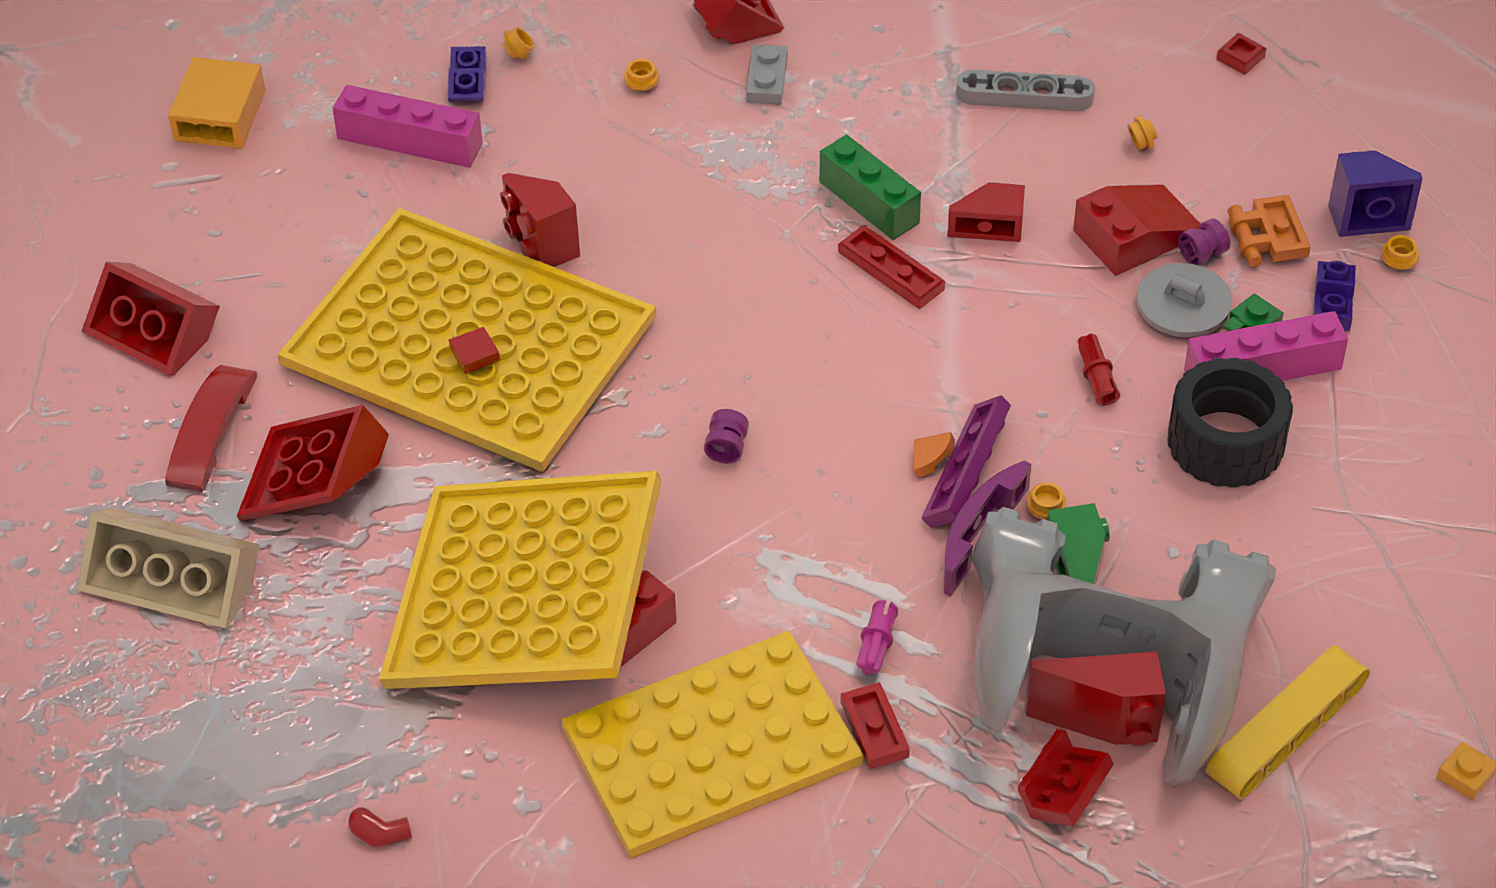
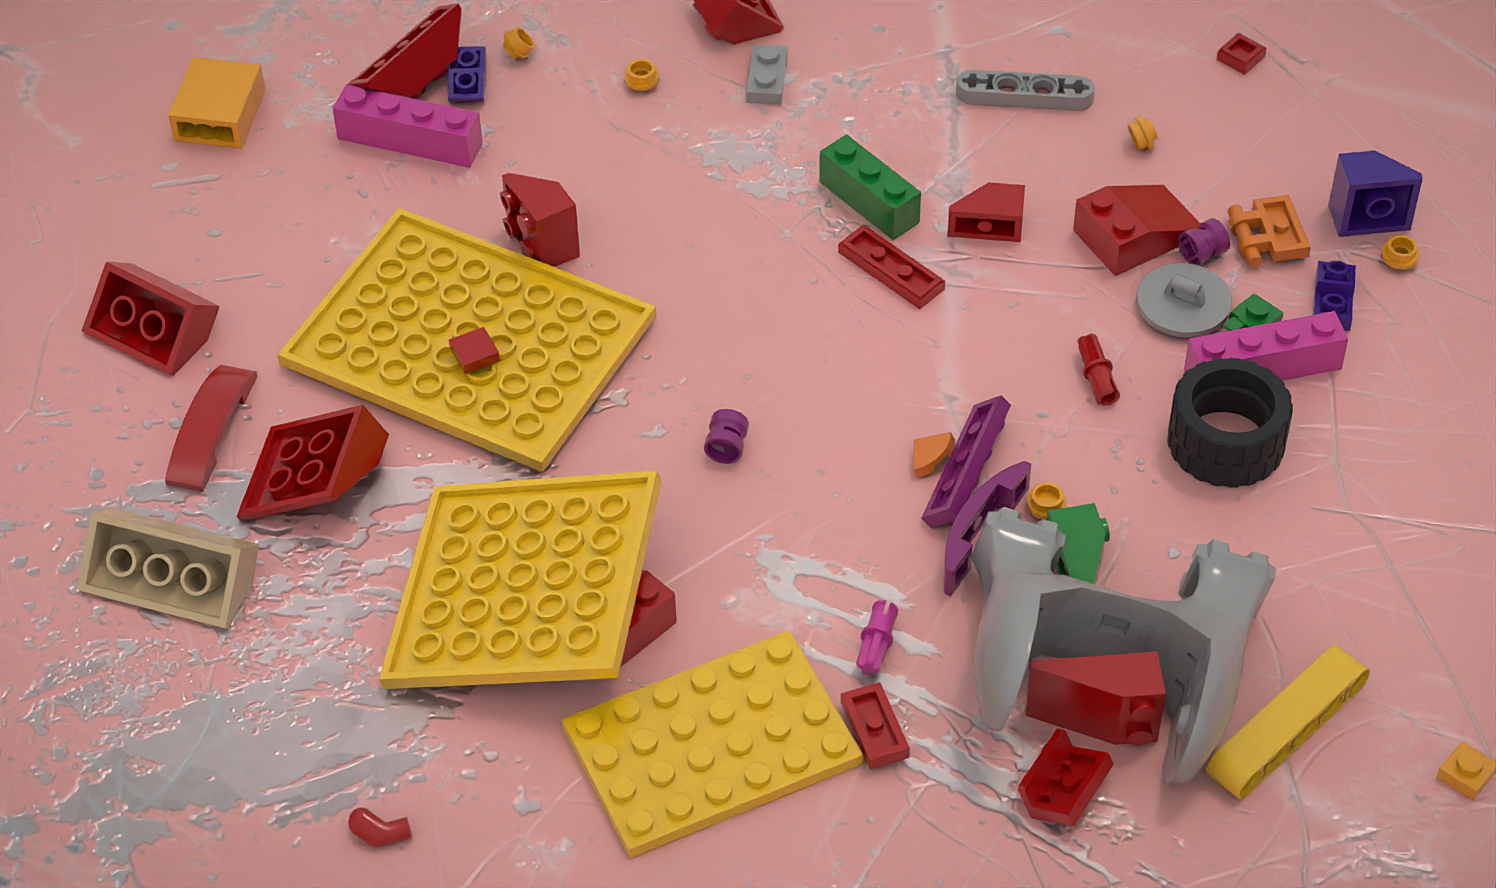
none -> red wedge [347,3,462,99]

